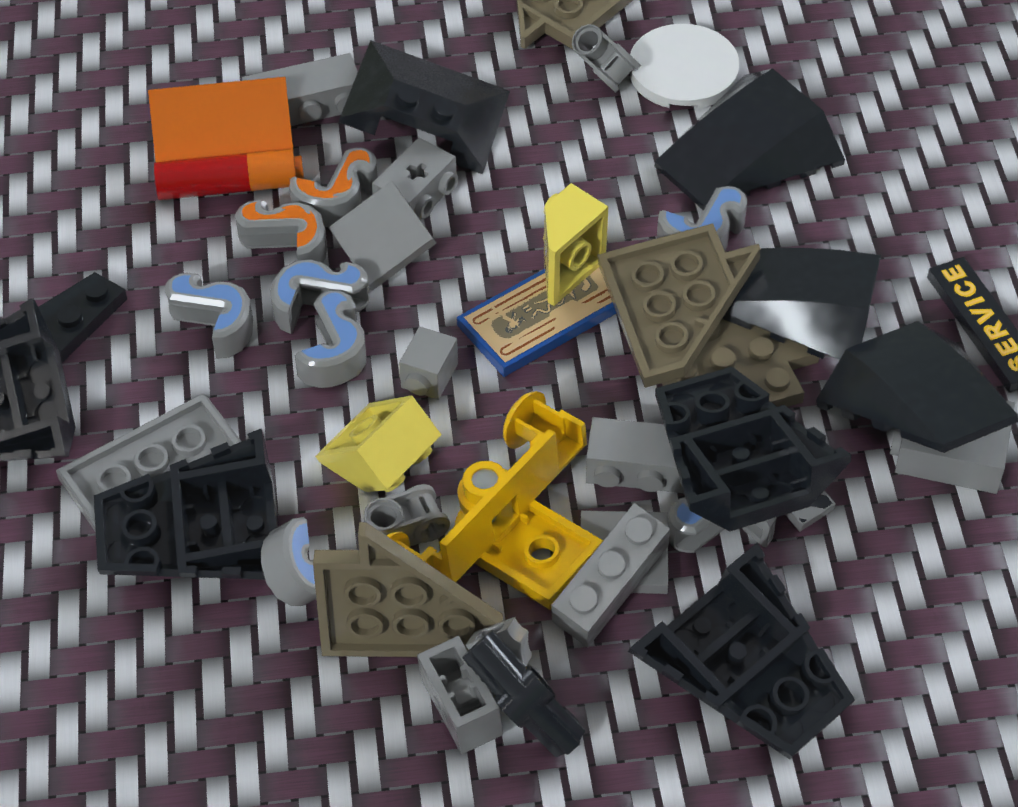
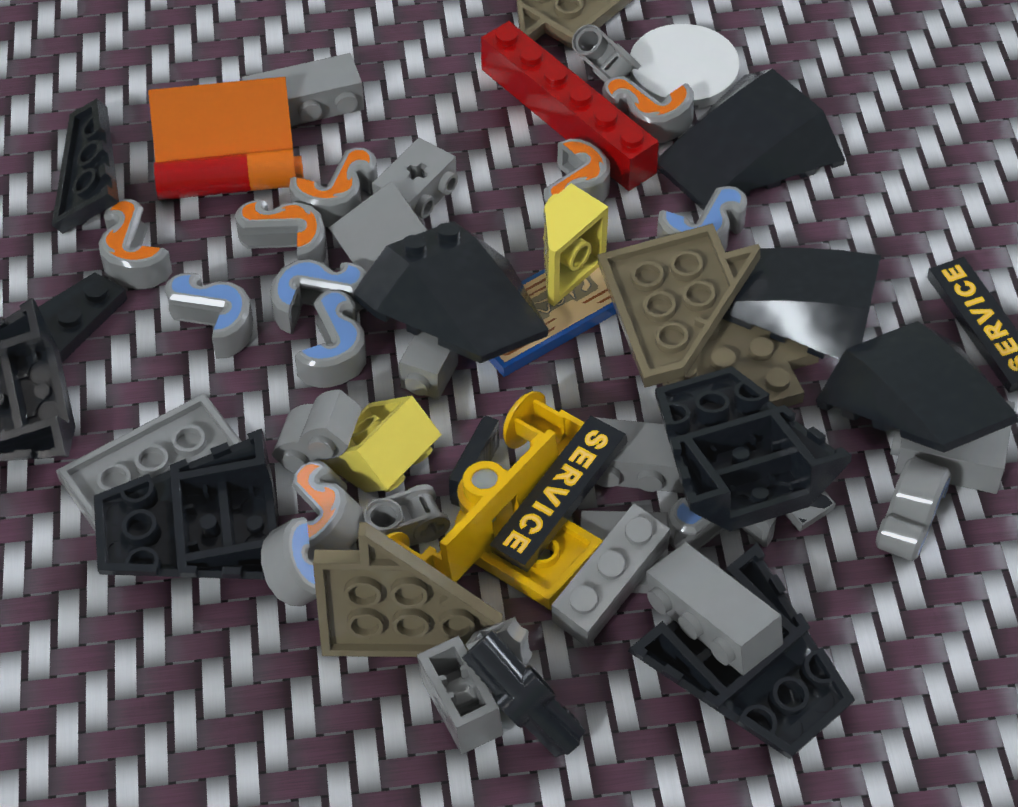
black slope [339,40,510,174] -> none
none -> black wing [52,98,119,234]
none -> light grey animal [99,199,173,289]
none -> light grey brick [272,390,362,473]
none -> light grey animal [291,460,364,560]
none -> black wedge [353,221,548,363]
none -> black tile [449,415,499,507]
none -> red brick [481,21,659,191]
none -> black tile [490,415,628,572]
none -> light grey animal [543,139,610,215]
none -> light grey animal [602,76,694,143]
none -> light grey brick [646,542,783,676]
none -> light grey animal [875,456,952,561]

